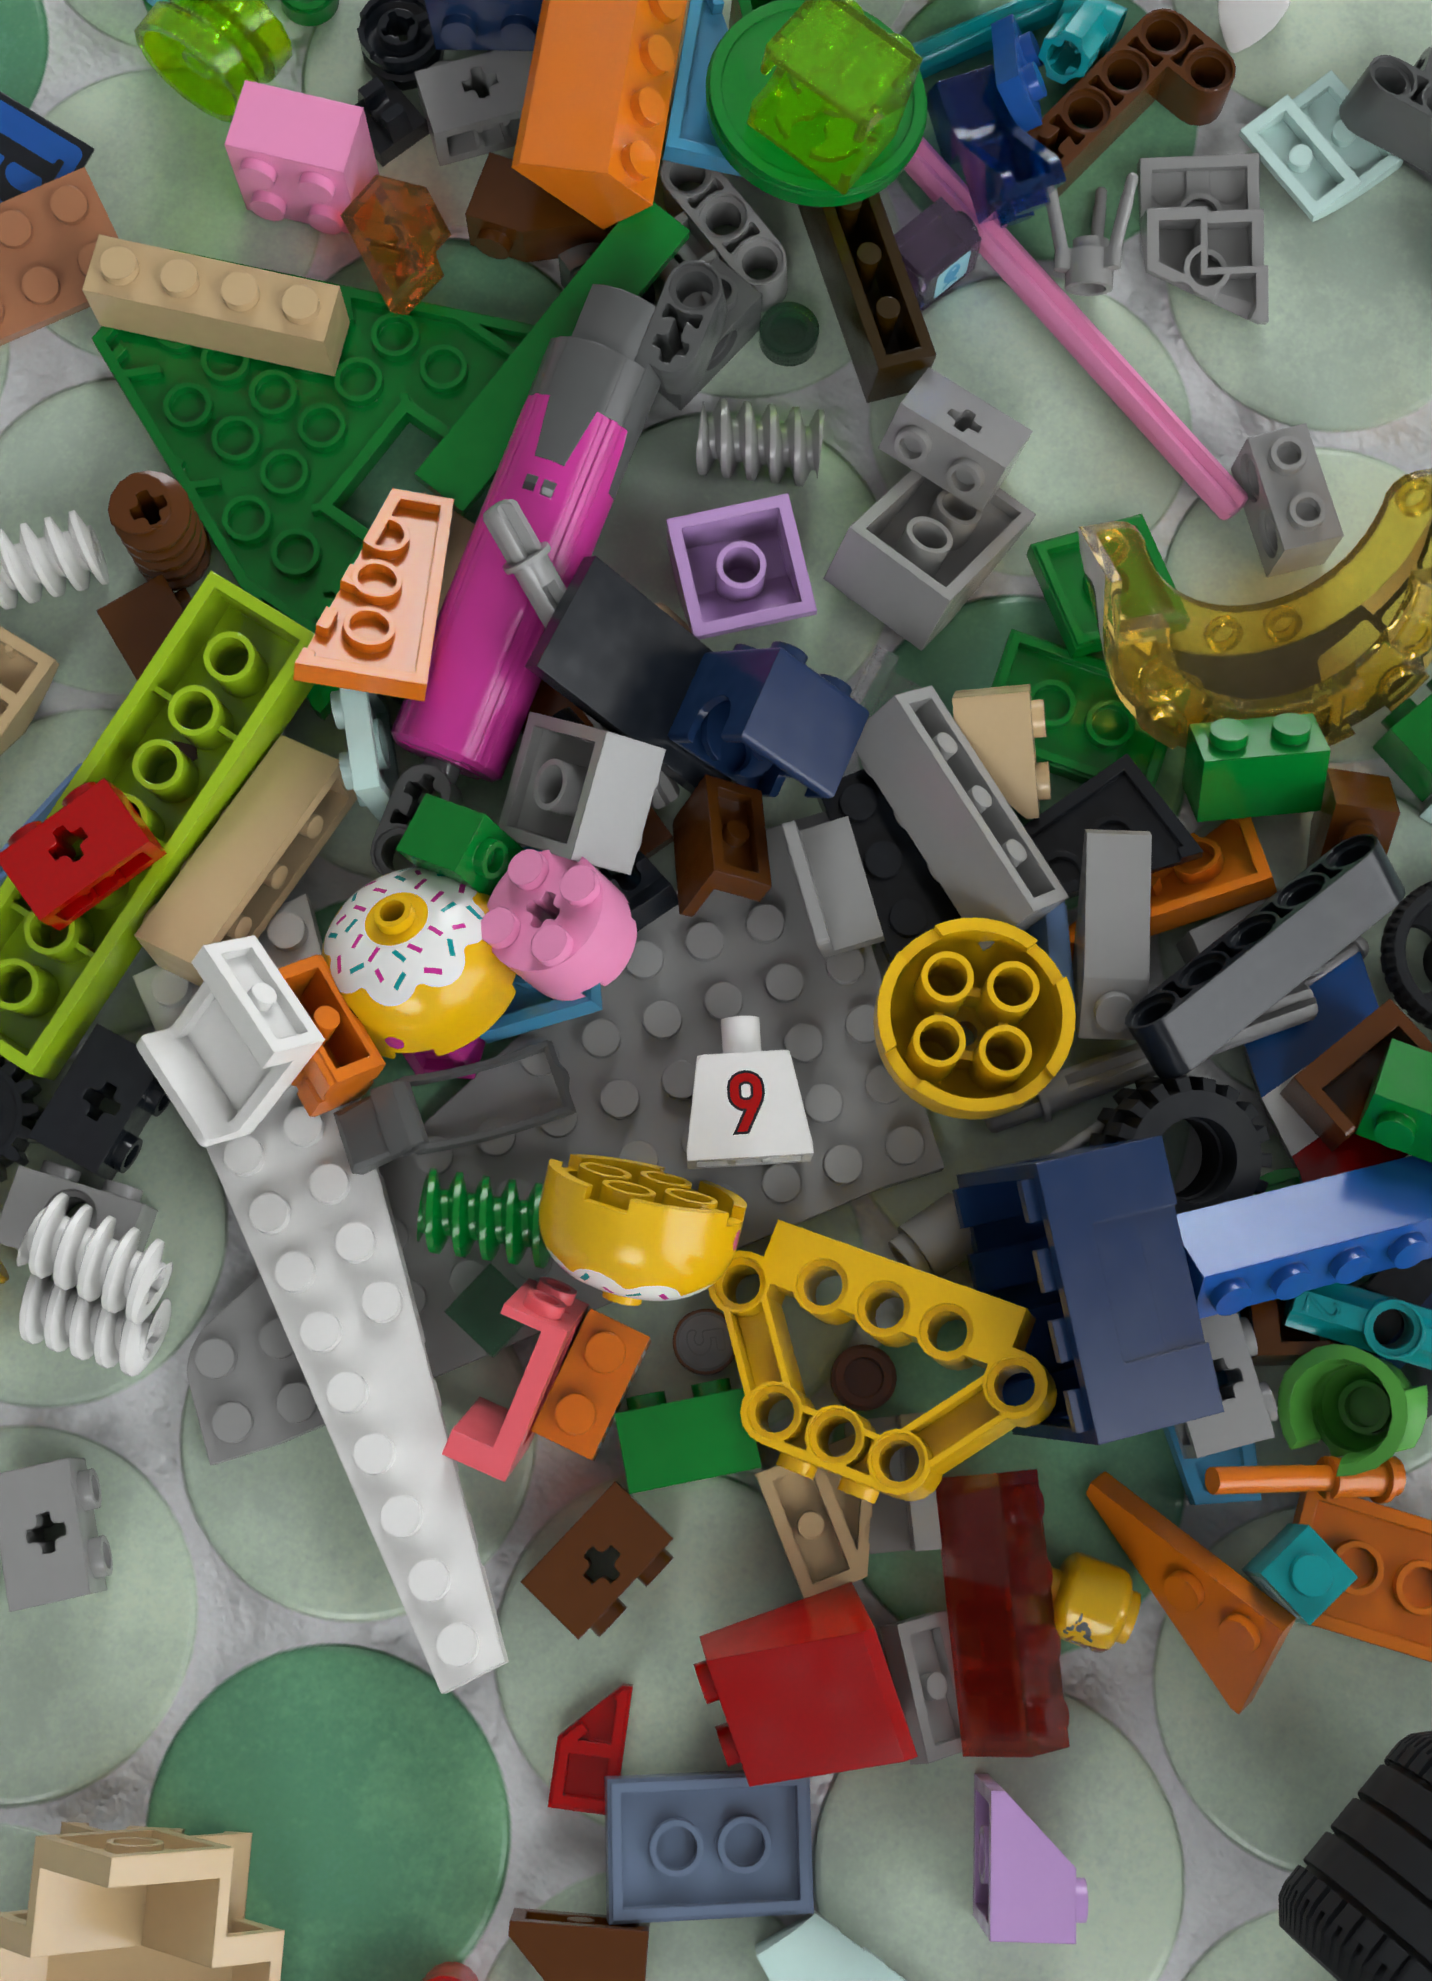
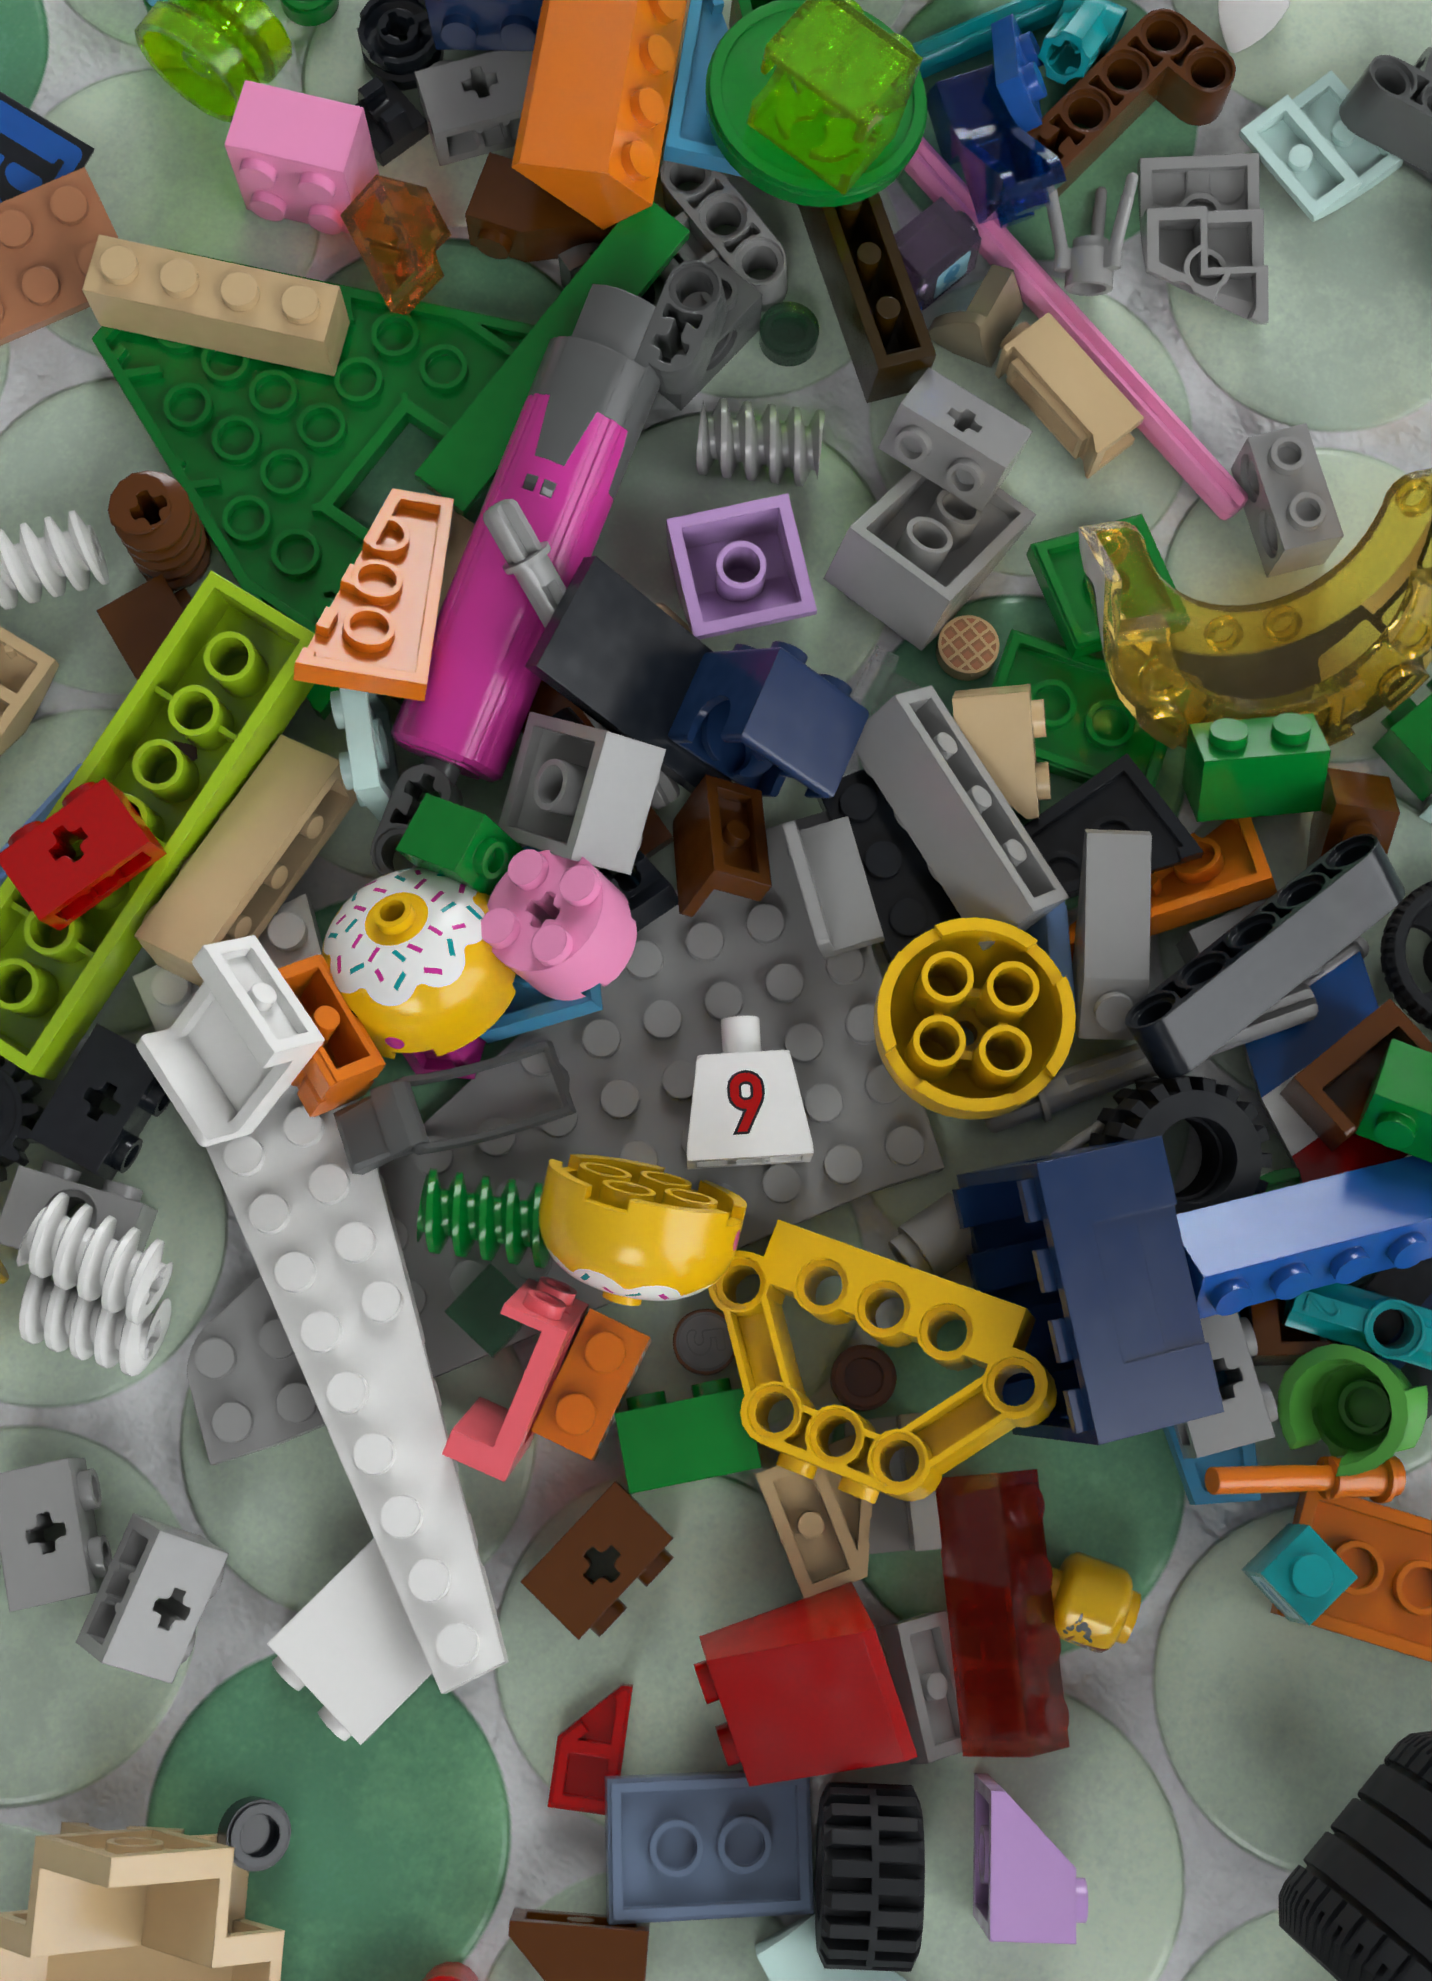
orange wing [1086,1471,1296,1714] -> none
none -> light grey brick [76,1513,229,1684]
none -> tile [217,1796,291,1872]
none -> white panel [267,1538,432,1745]
none -> black tyre [815,1782,925,1972]
none -> dark tan tile [928,264,1024,367]
none -> tile [936,615,1000,681]
none -> tan window [995,312,1144,479]

